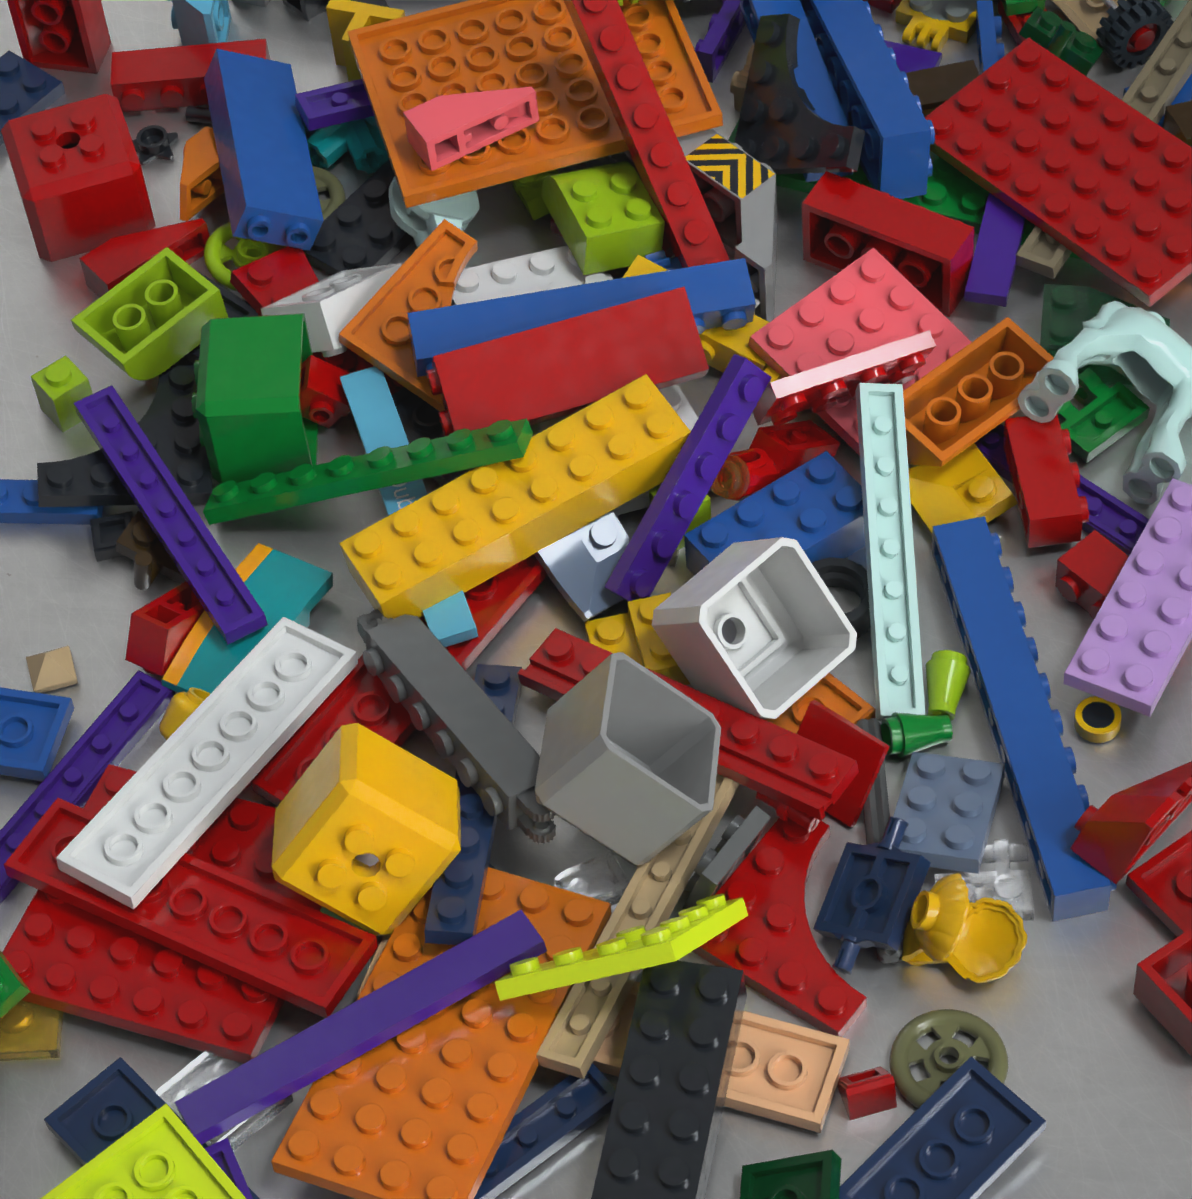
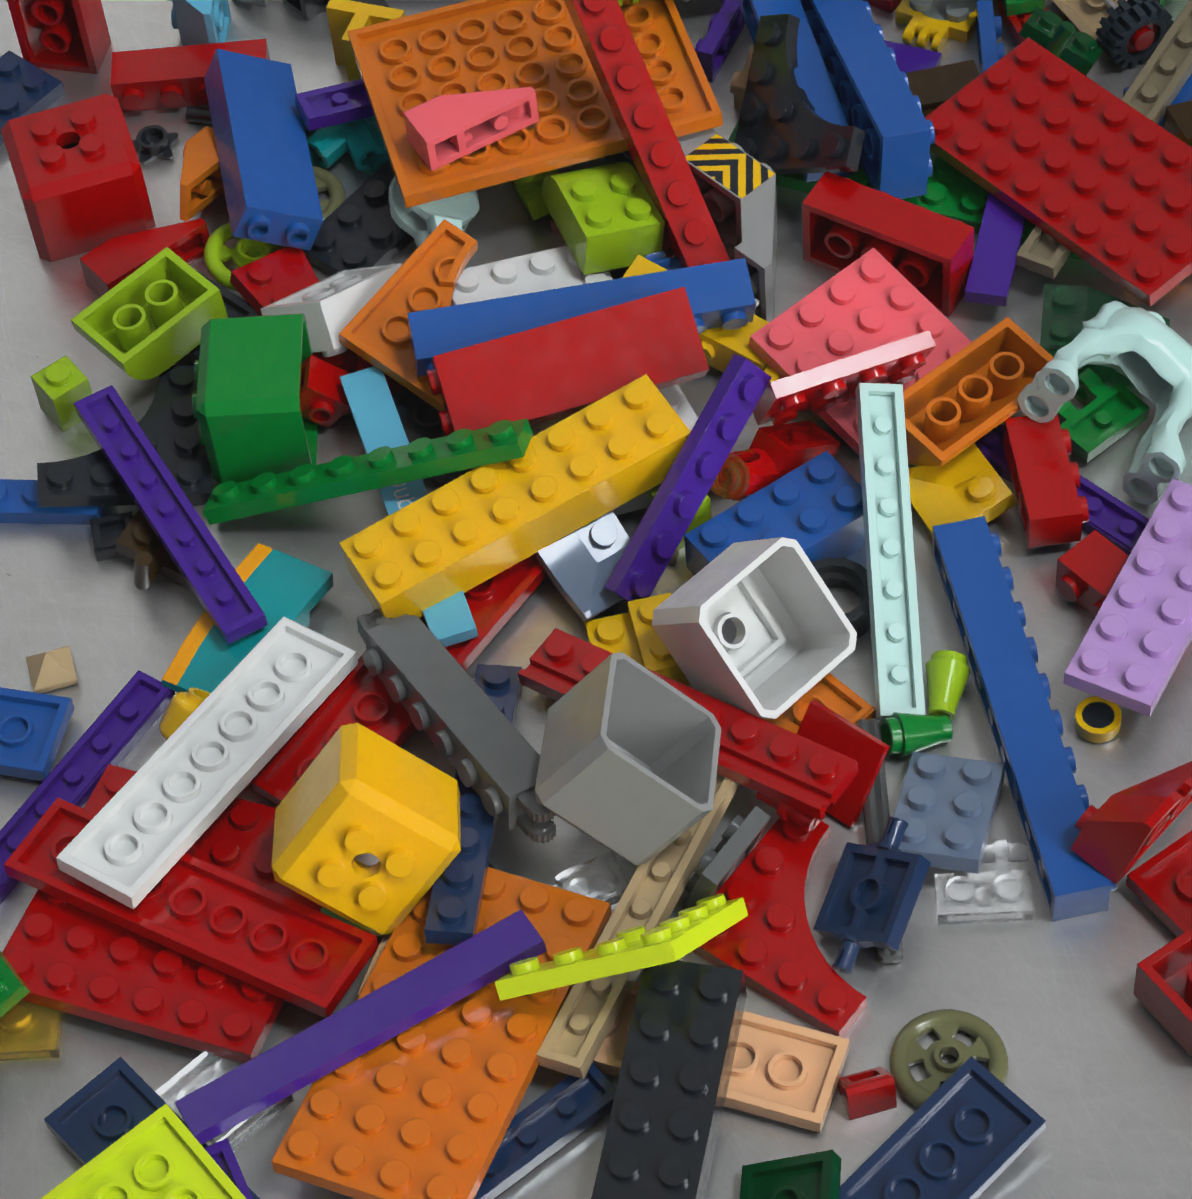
red slope [125,581,205,676] -> none
yellow animal [902,873,1027,984] -> none

